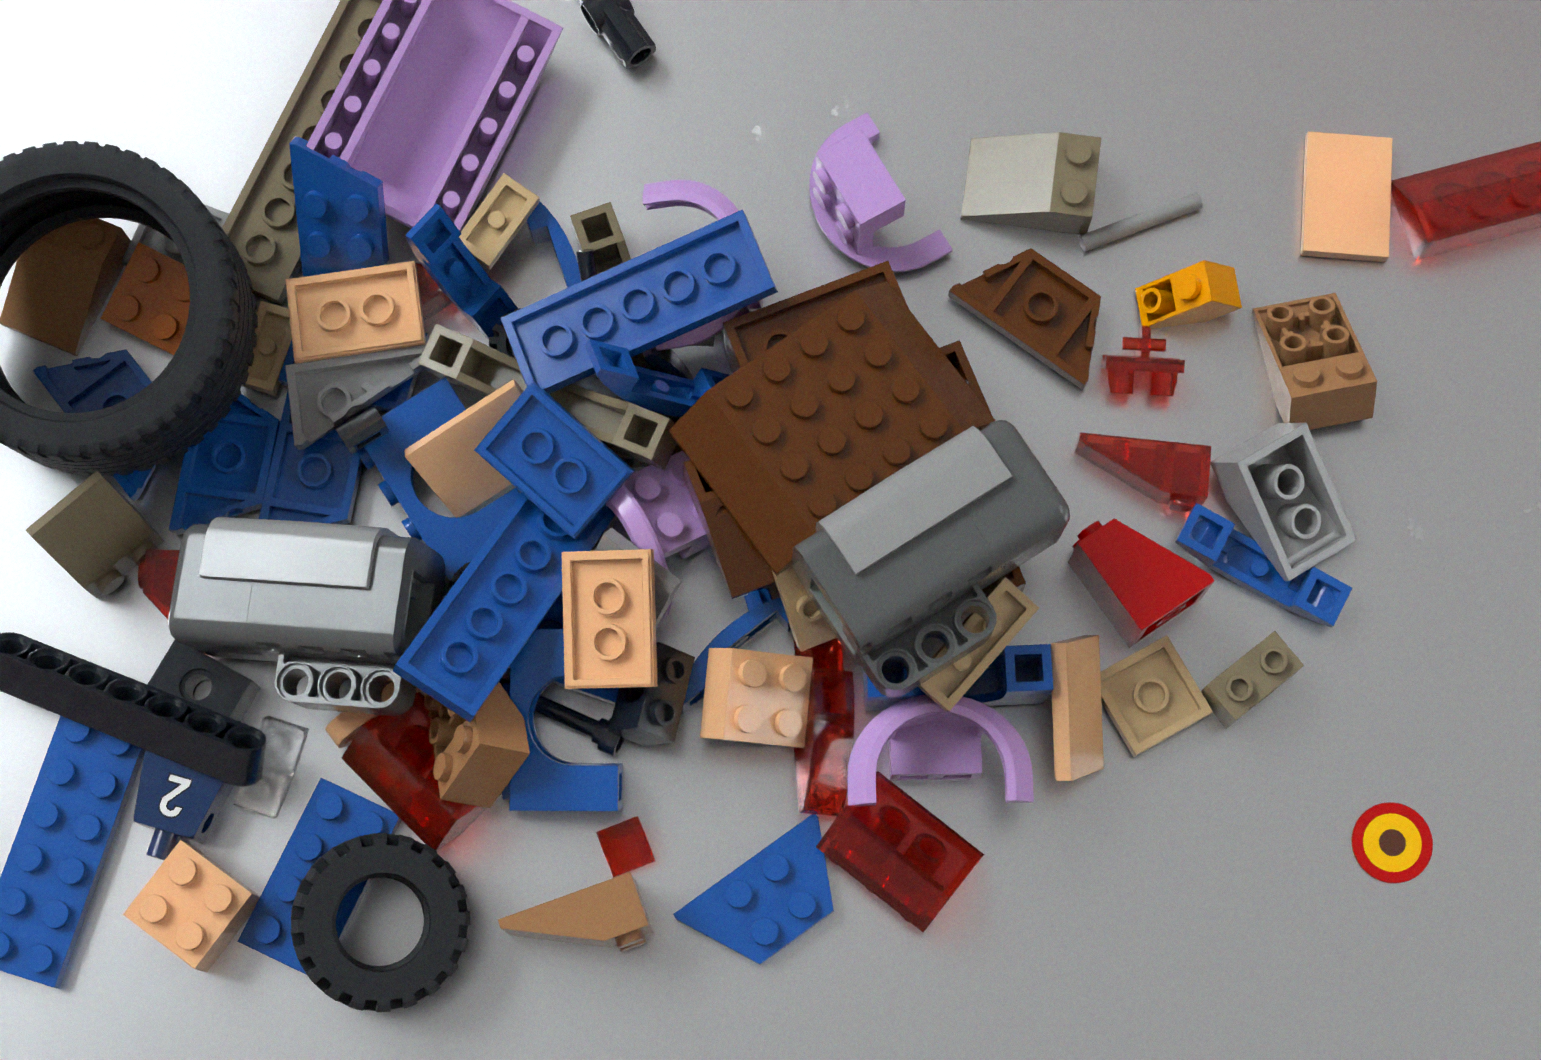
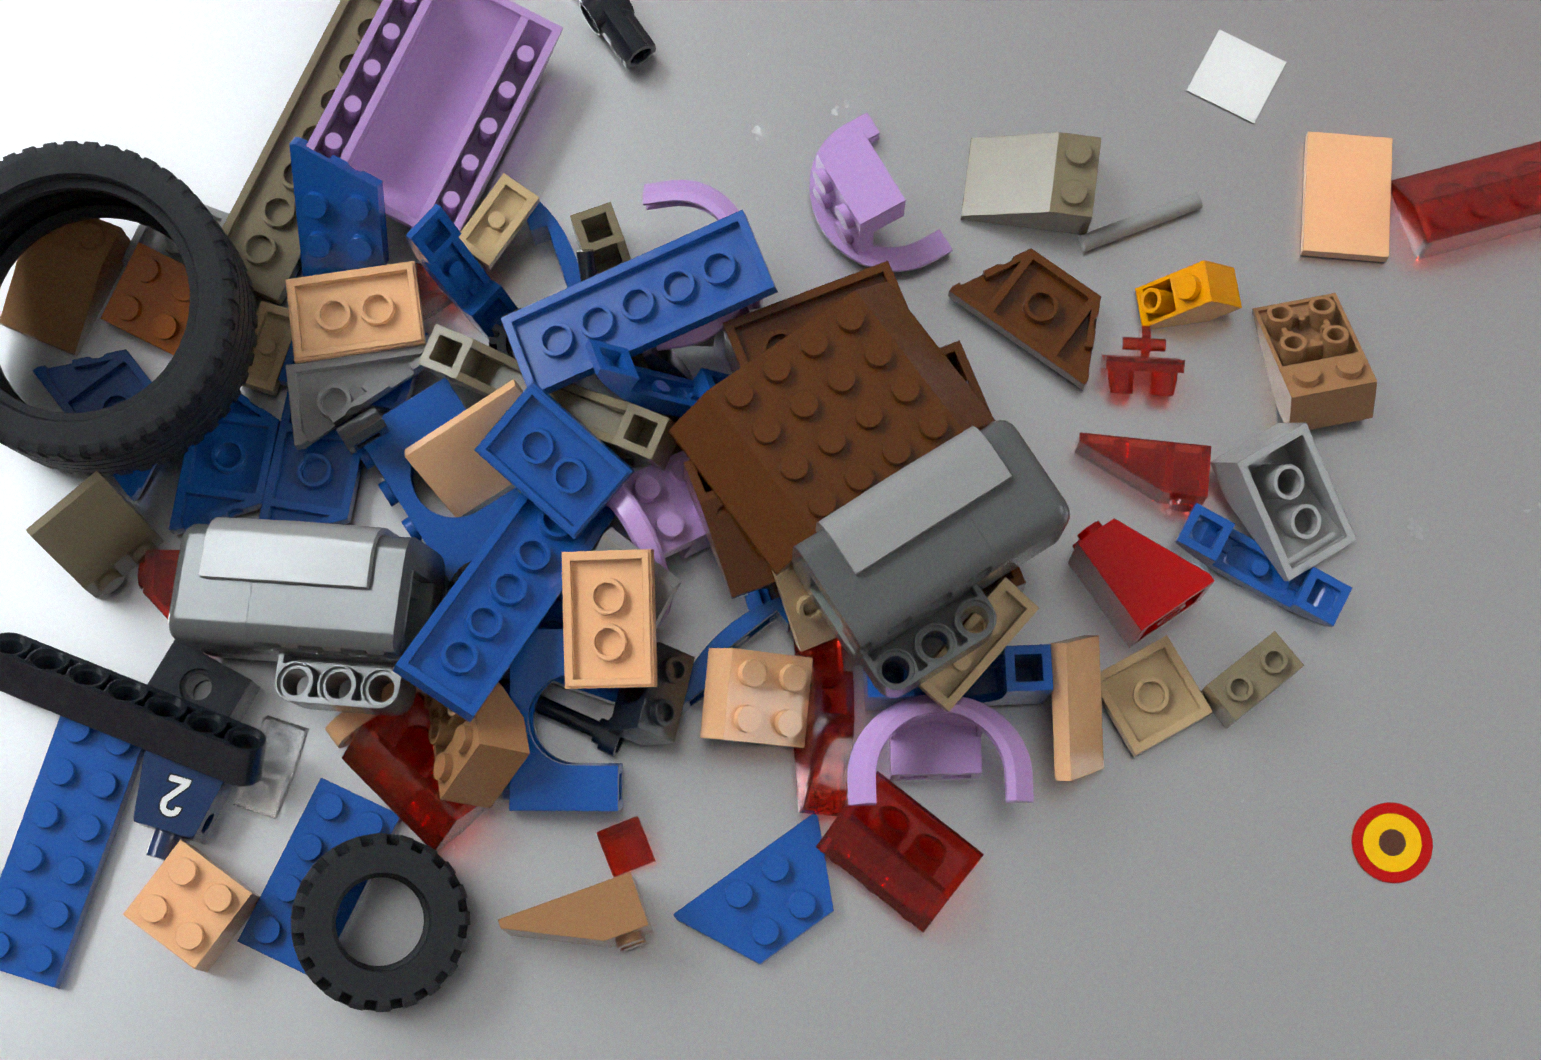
none -> white sticker [1186,29,1287,123]

